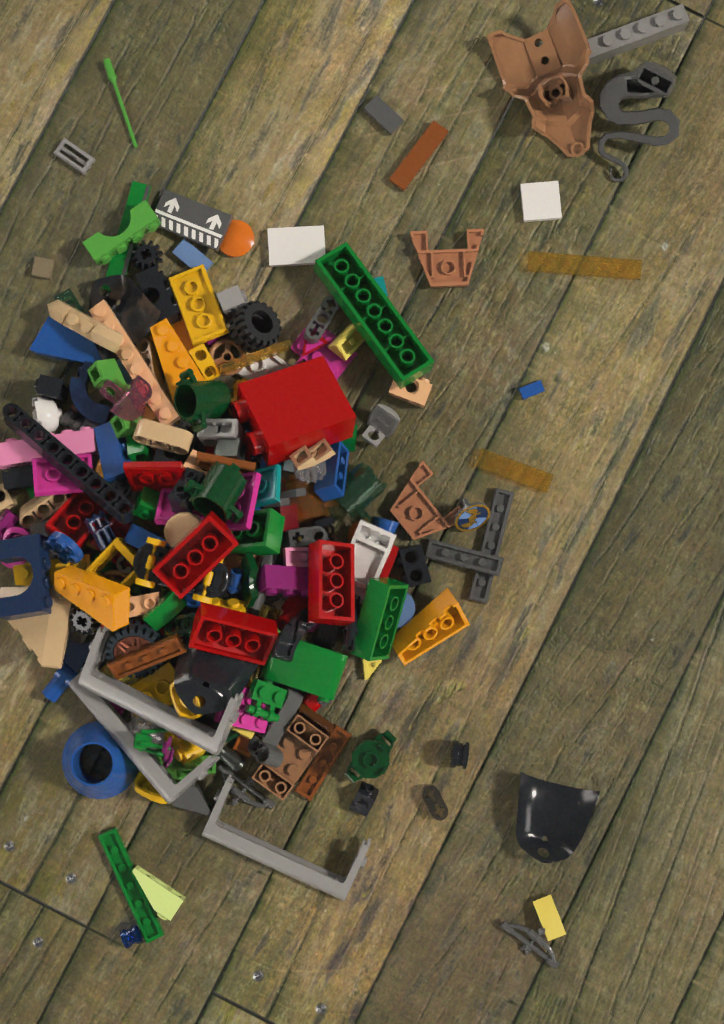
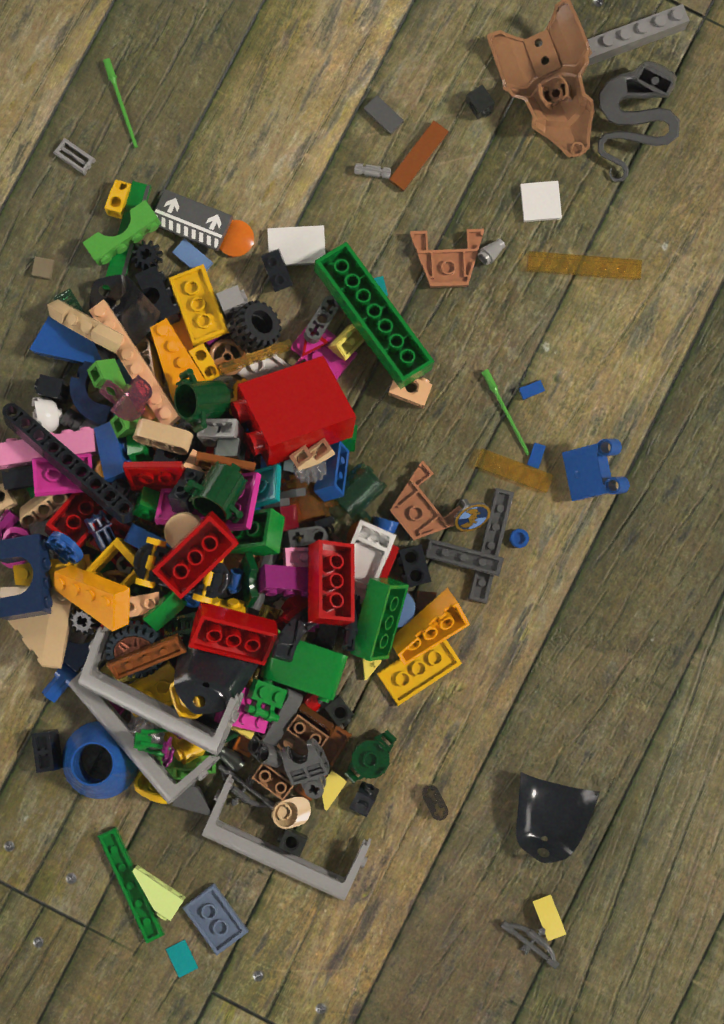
clear blue wheel [120,924,142,949] -> none
light grey piece [361,404,400,447] -> none
black wheel [450,740,469,769] -> none
none -> black hinge [31,729,62,773]
none -> yellow leg [105,179,132,219]
none -> teal sticker [166,940,198,978]
none -> sand blue tile [182,883,249,956]
none -> black brick [261,248,293,292]
none -> tan cap [271,796,311,829]
none -> pearl dark grey brick [277,828,308,857]
none -> dark grey piece [282,738,330,799]
none -> light yellow tile [322,770,348,811]
none -> pearl dark grey brick [324,696,354,727]
none -> light grey axle [354,163,391,179]
none -> yellow tile [377,640,462,706]
none -> reddish brown tile [416,591,437,611]
none -> pearl dark grey brick [466,84,495,119]
none -> light grey cone [477,238,505,265]
none -> bright green piece [481,369,530,455]
none -> blue tile [509,529,529,548]
none -> blue piece [527,443,546,469]
none -> blue piece [562,438,630,501]

